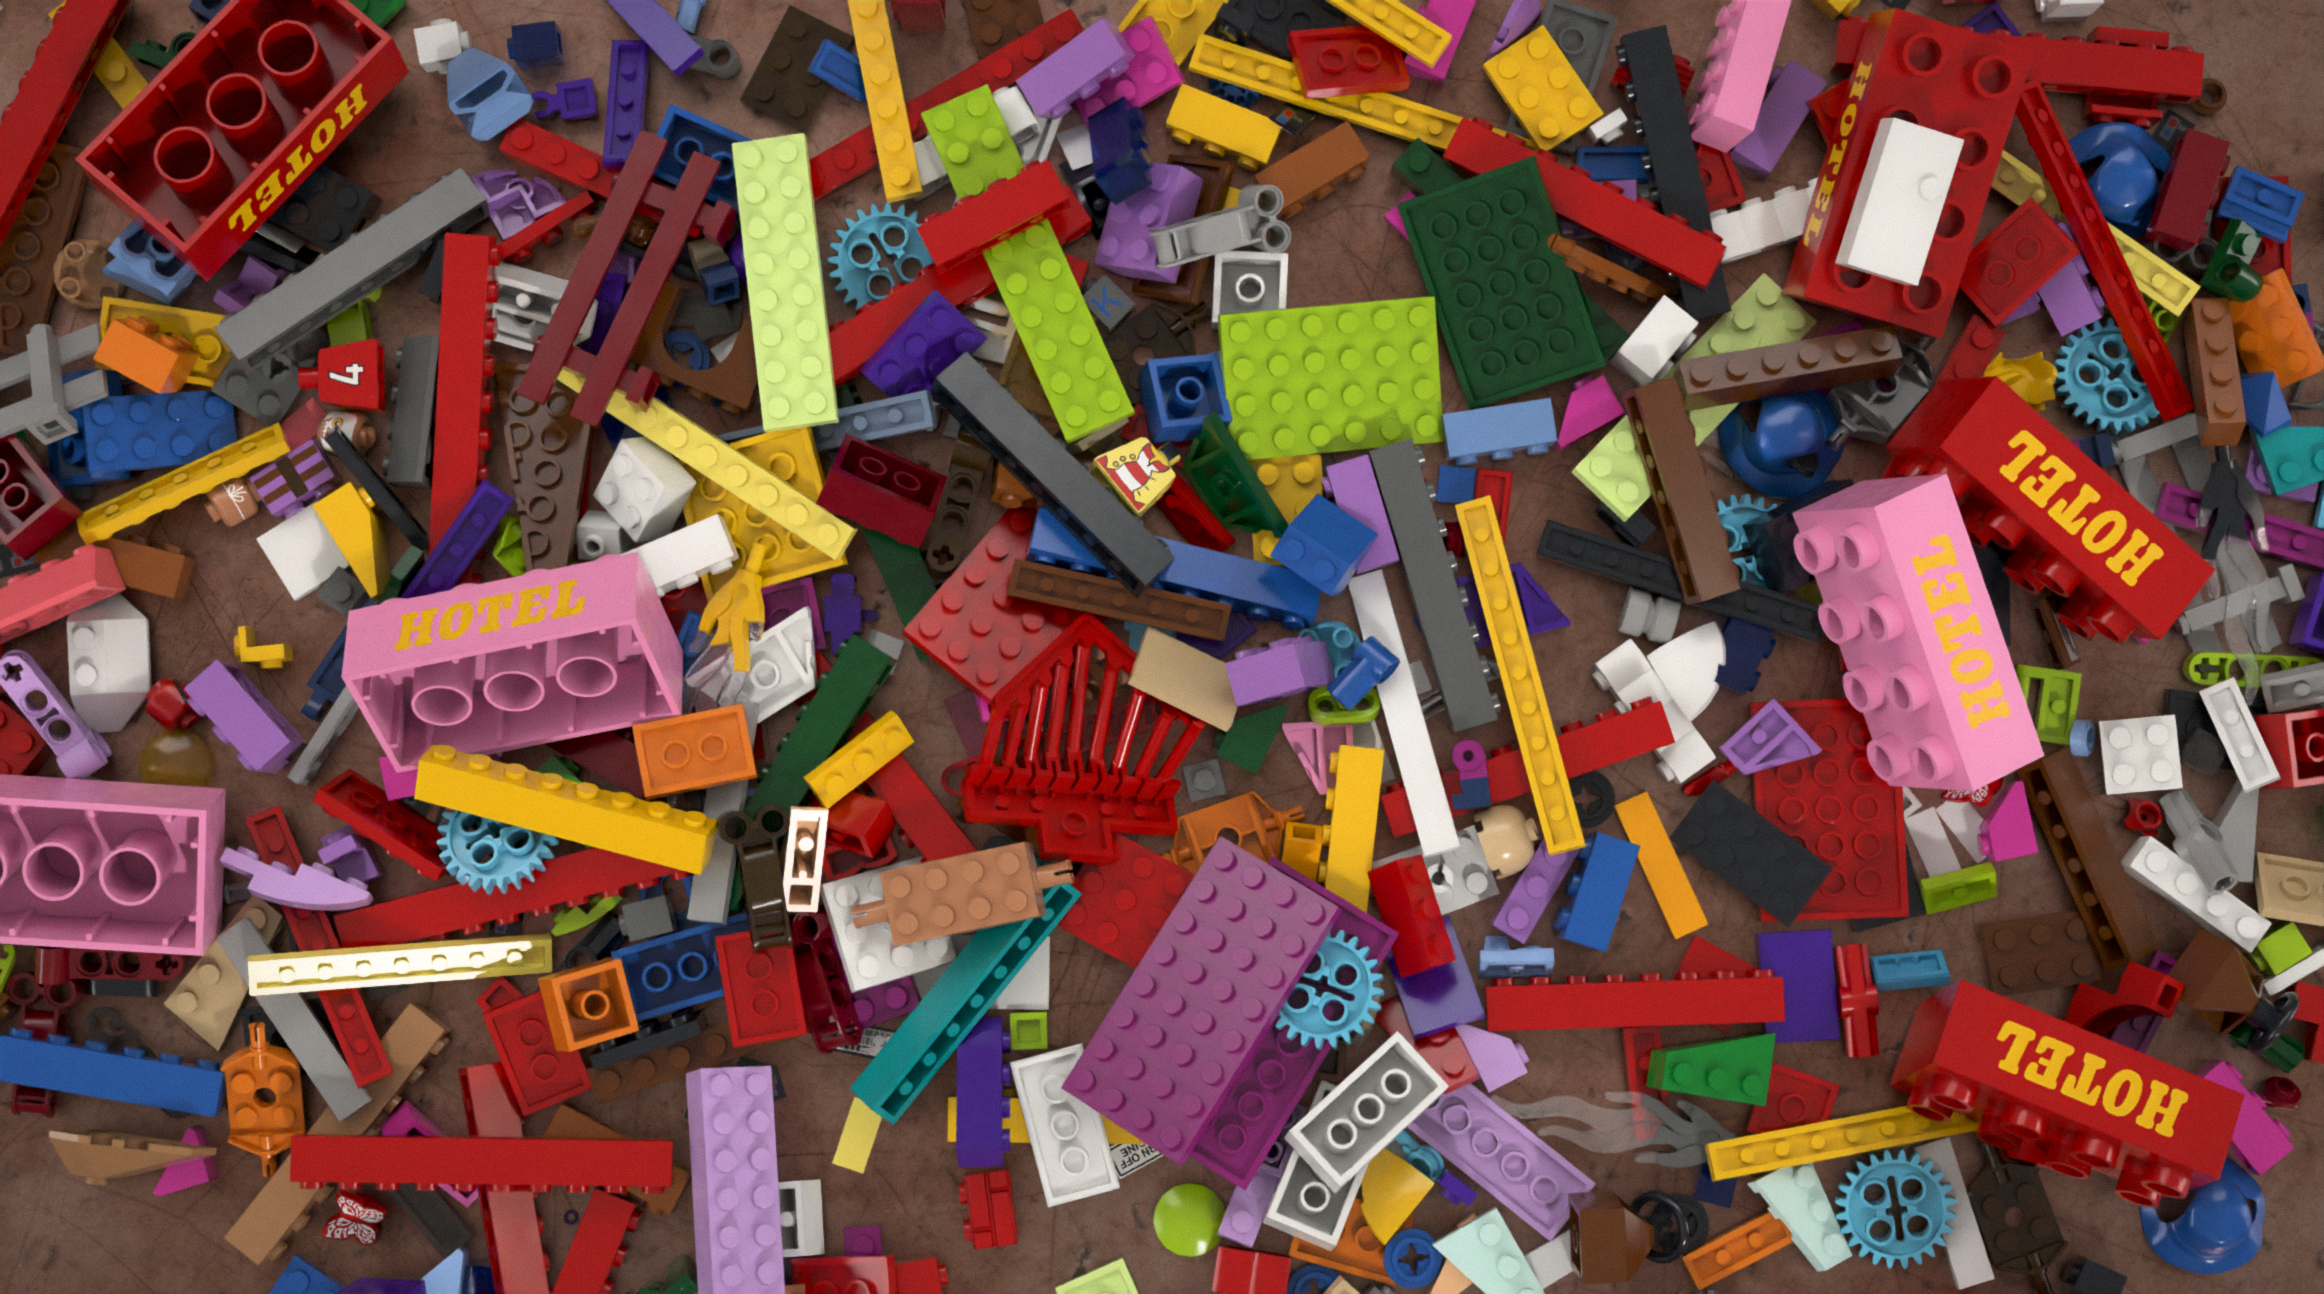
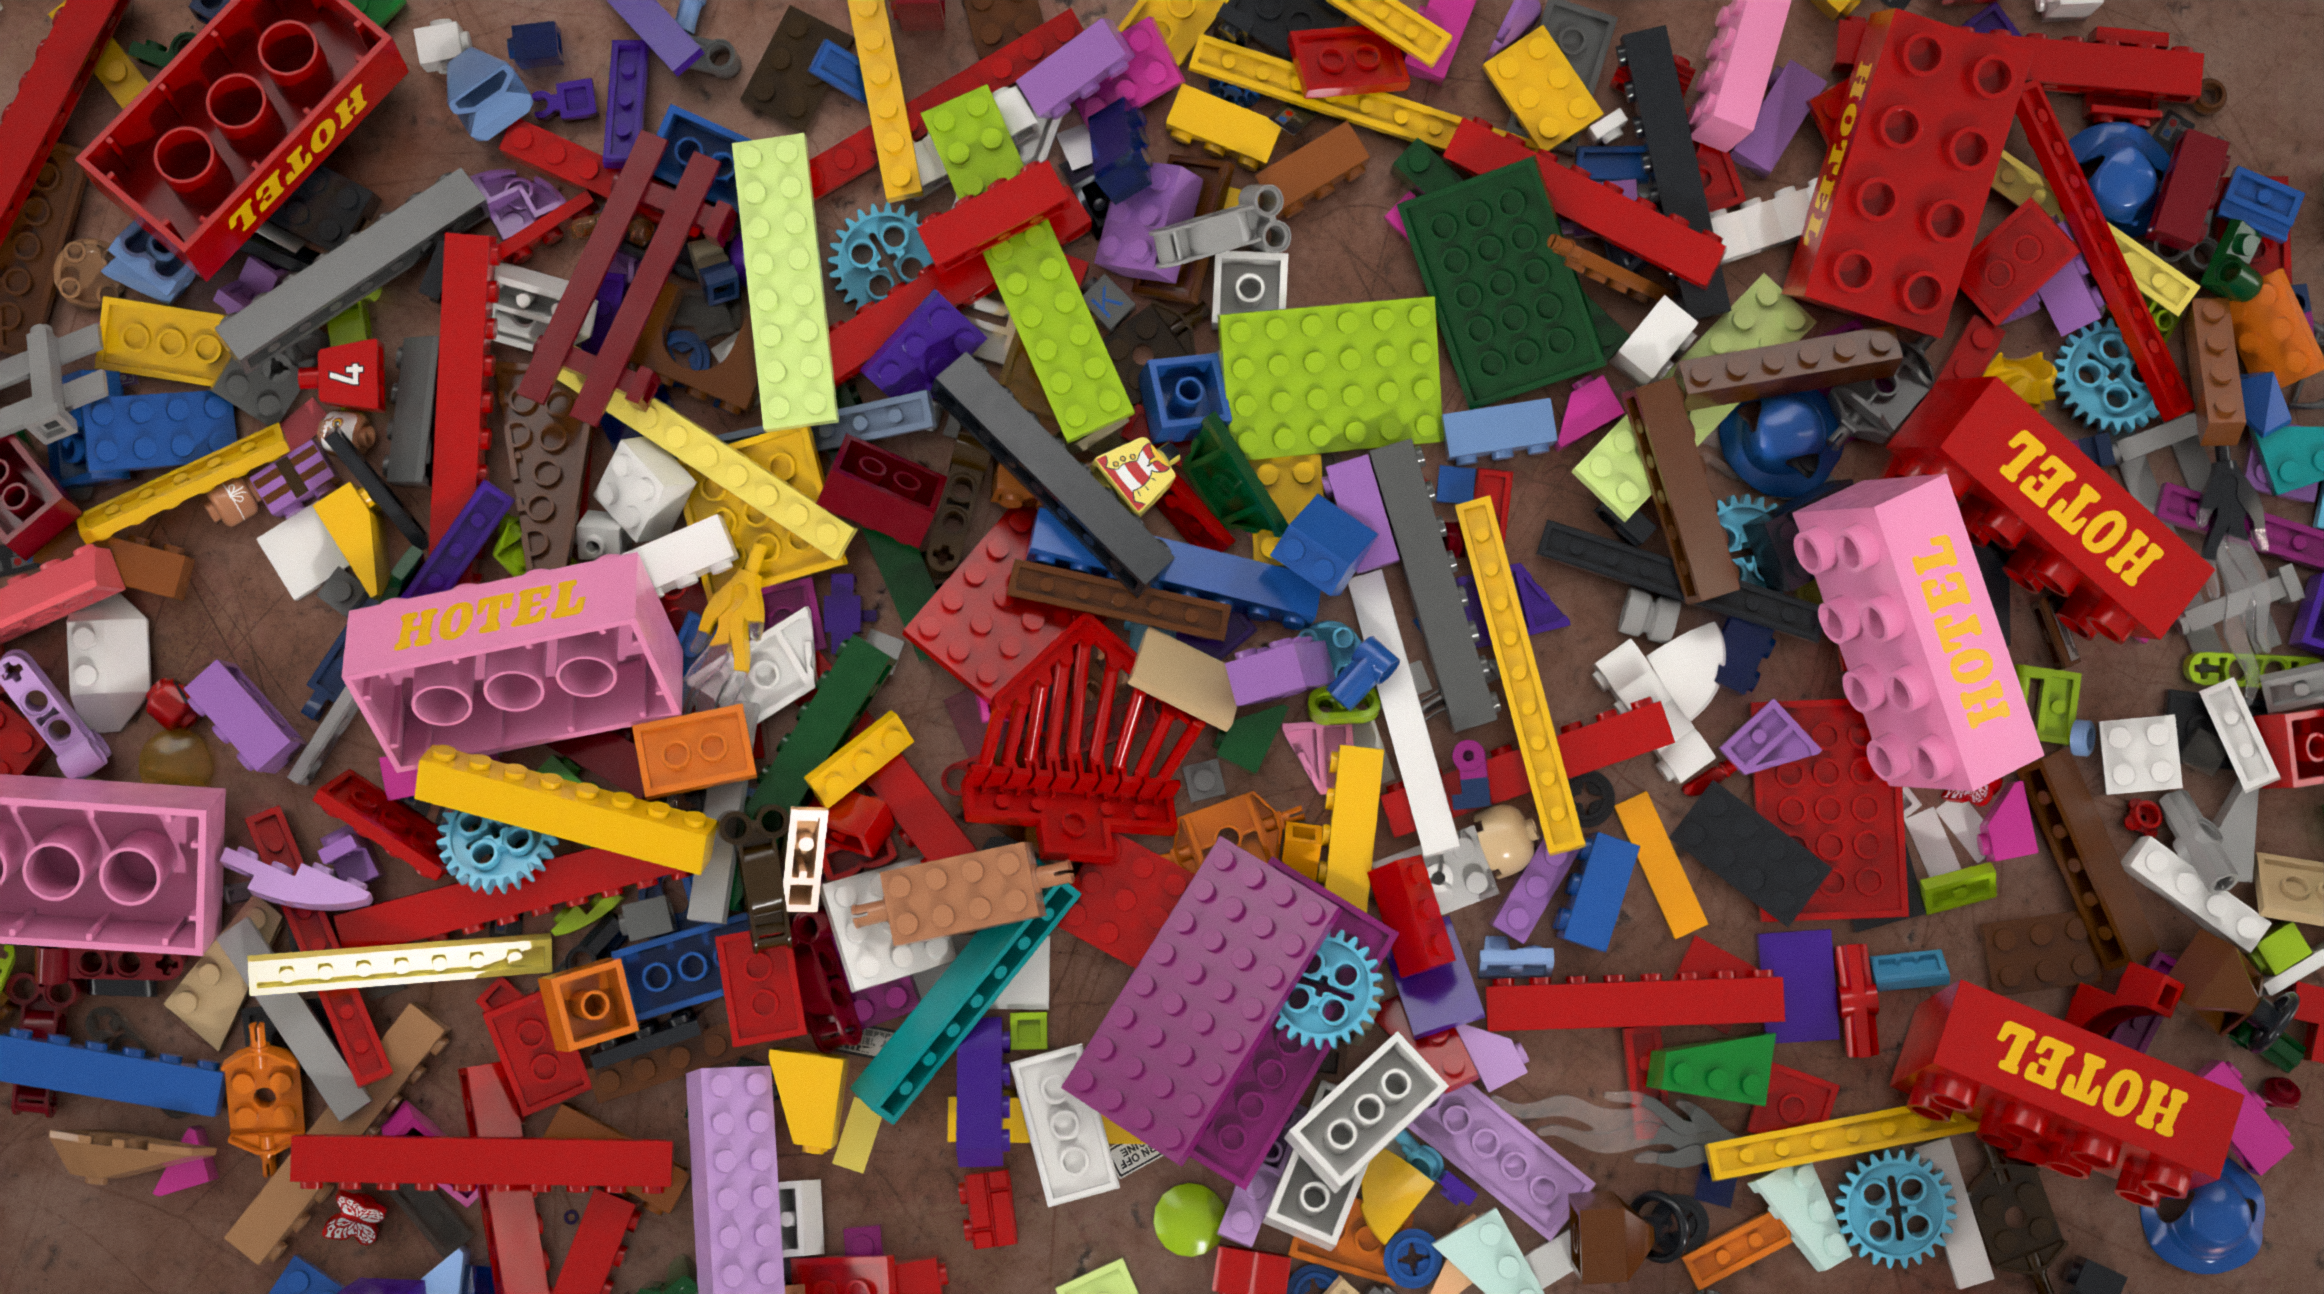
orange brick [93,316,200,394] -> none
yellow bracket [234,626,294,670] -> none
white brick [1835,117,1964,286] -> none
none -> yellow slope [768,1046,850,1154]

